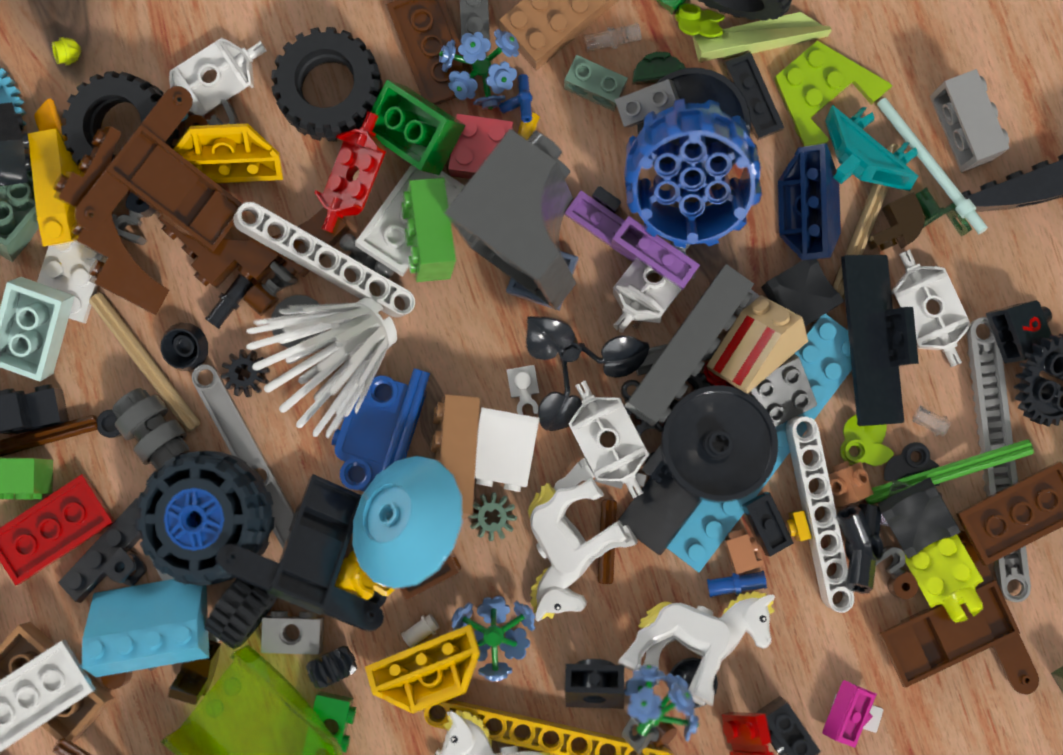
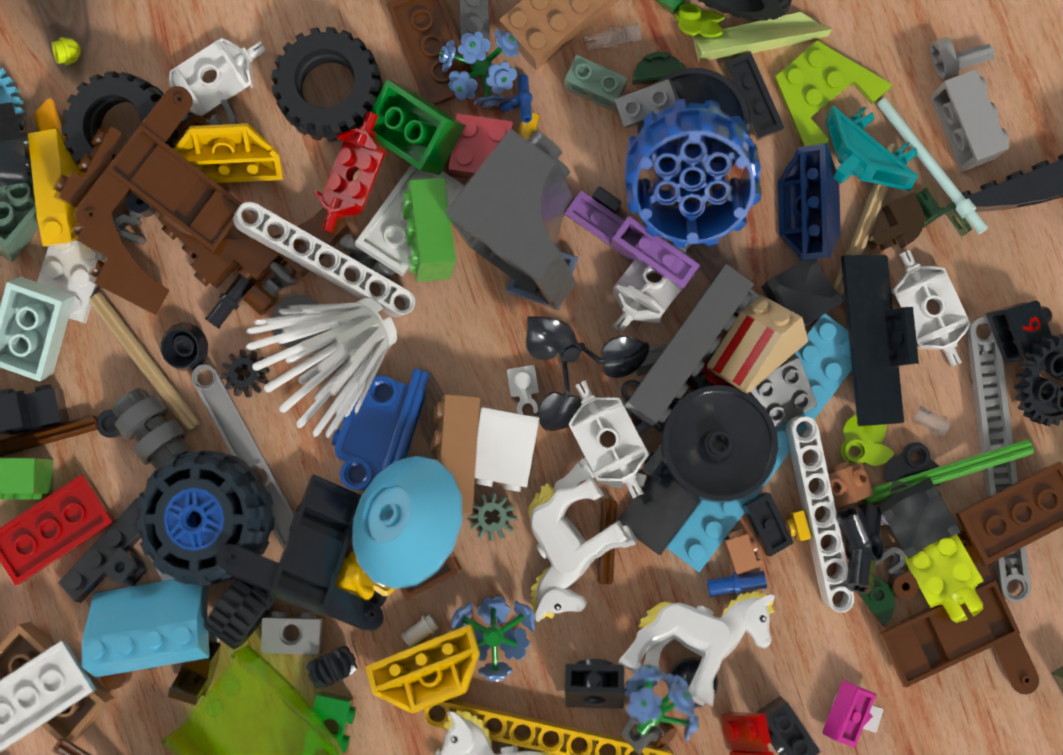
none -> dark green plate [856,577,895,626]
none -> light grey piece [930,37,995,79]

